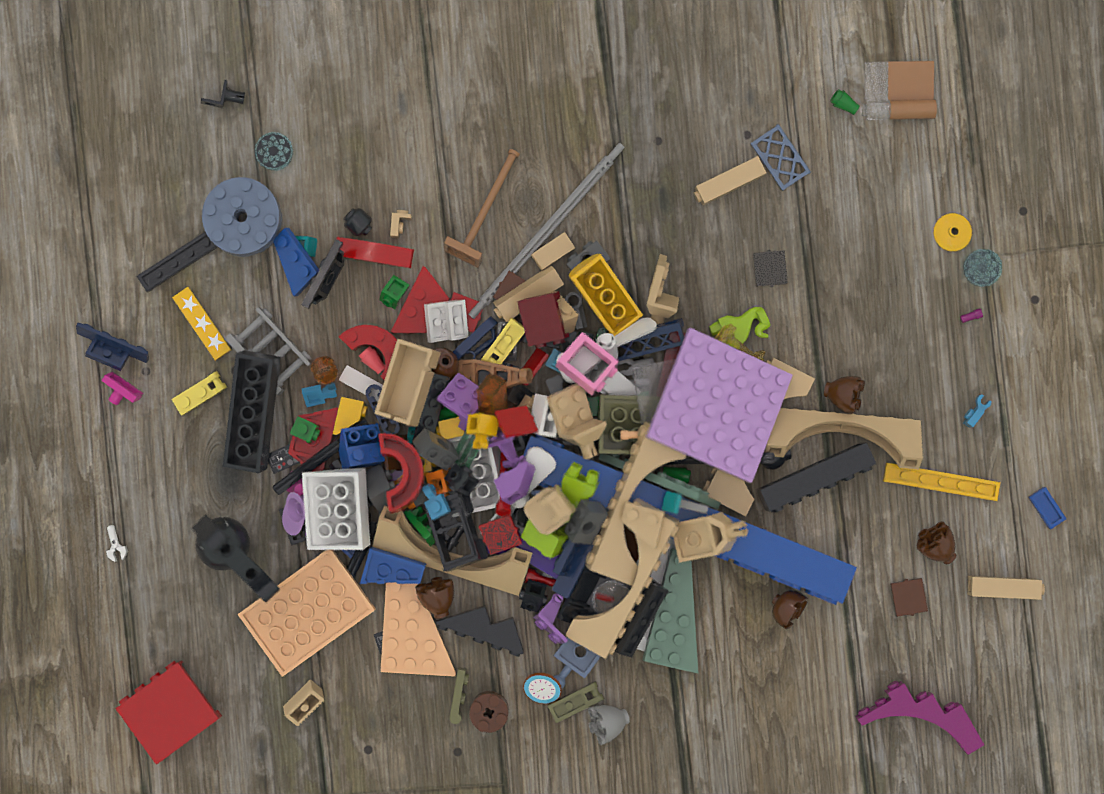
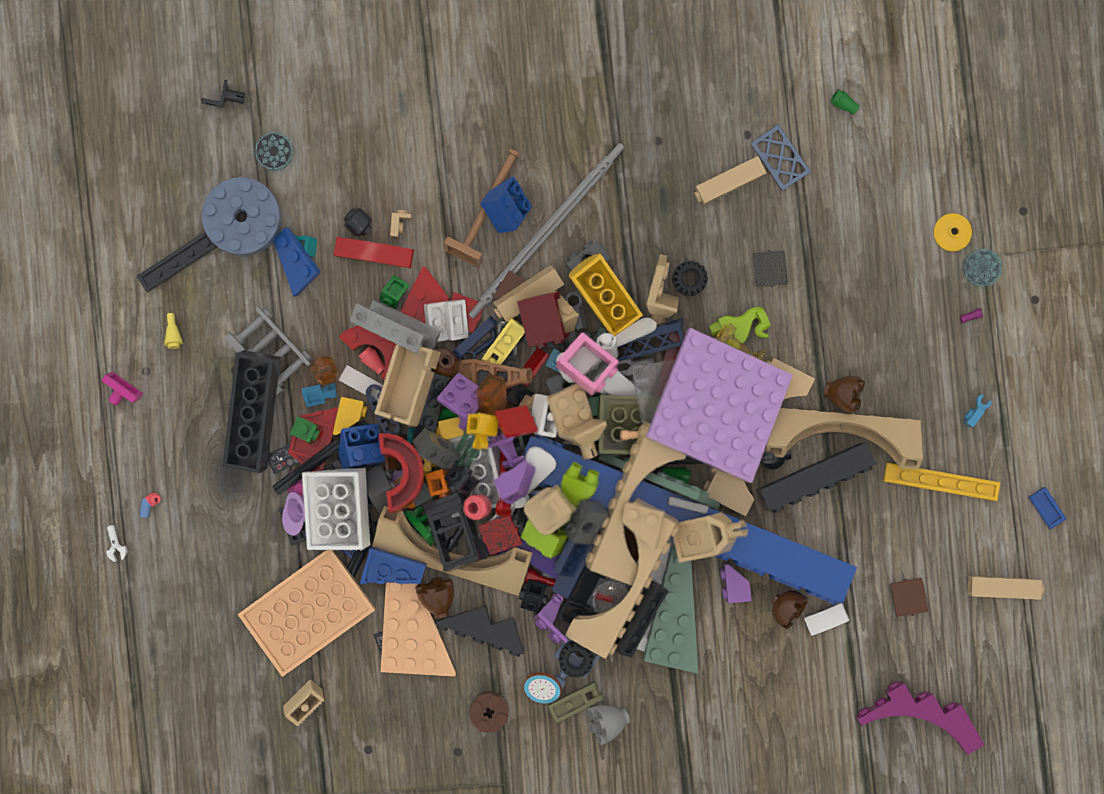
dark blue bracket [76,322,149,371] -> none
red panel [115,660,222,765] -> none
light yellow plate [171,371,227,416] -> none
yellow tile [172,287,232,361] -> none
black beam [192,514,281,603] -> none
black wing [301,239,344,309] -> none
dark azure plate [422,484,451,520] -> none
olive plate [450,667,469,724] -> none
tan slope [531,232,575,271] -> none
teal slope [662,491,682,514] -> none
medium nougat door [861,61,937,120] -> none
reddish brown piece [916,521,957,564] -> none
none -> arm [139,493,161,518]
none -> light yellow cone [164,313,183,349]
none -> light grey fence [350,300,441,353]
none -> coral head [463,494,492,520]
none -> blue slope [480,177,532,233]
none -> black tyre [559,642,594,678]
none -> black tyre [672,260,708,296]
none -> medium lavender slope [720,563,751,603]
none -> white slope [804,603,849,636]

